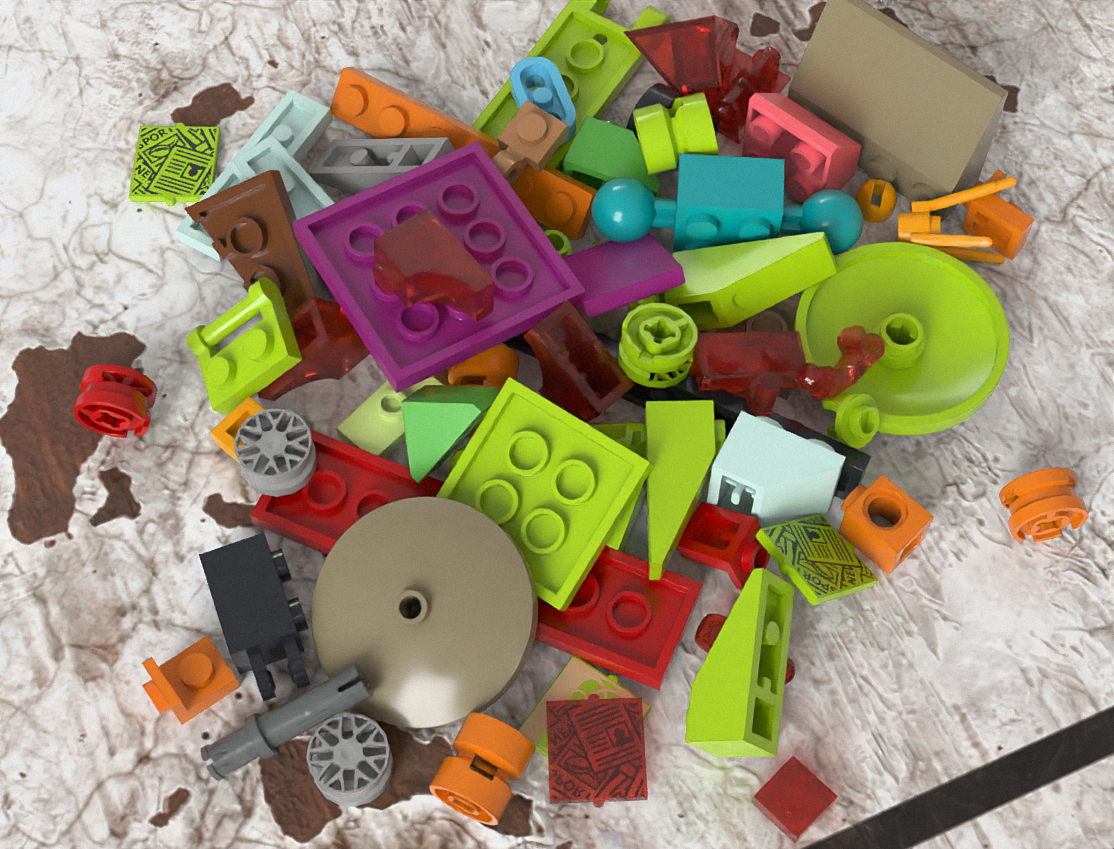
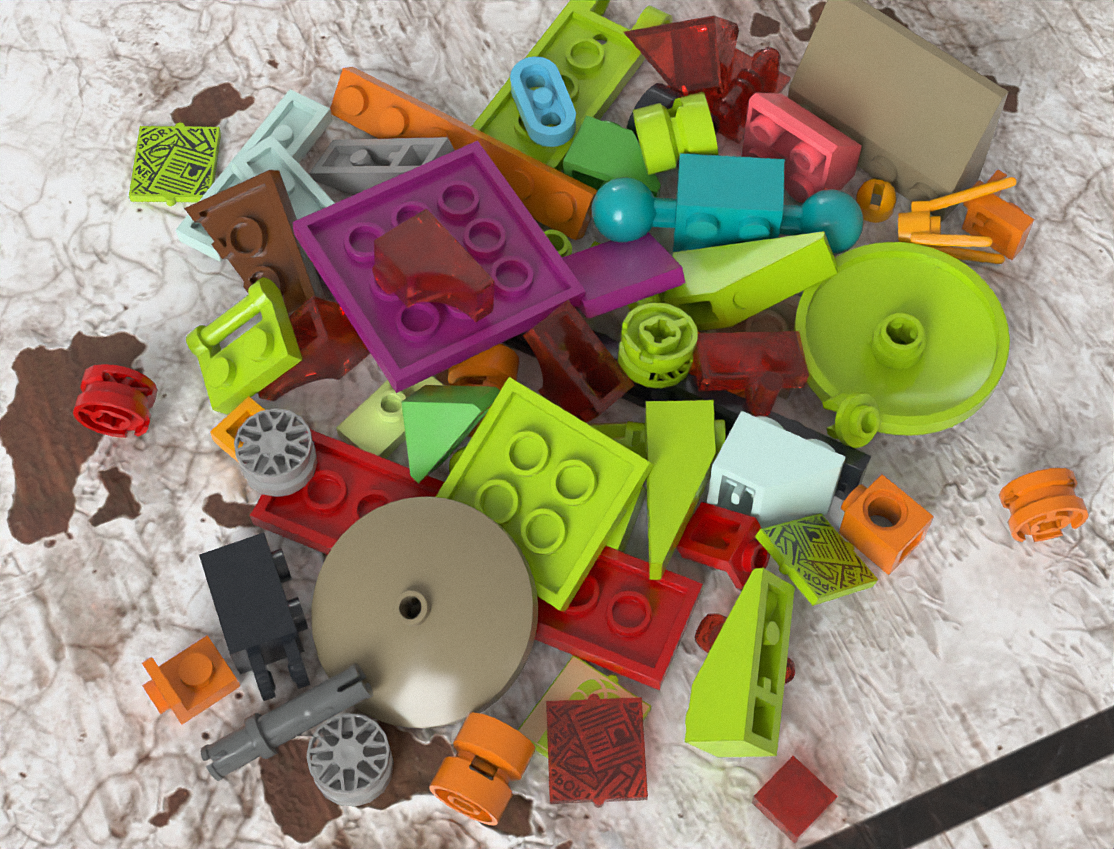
medium nougat plate [492,100,570,188] -> none
clear red piece [795,325,885,401] -> none

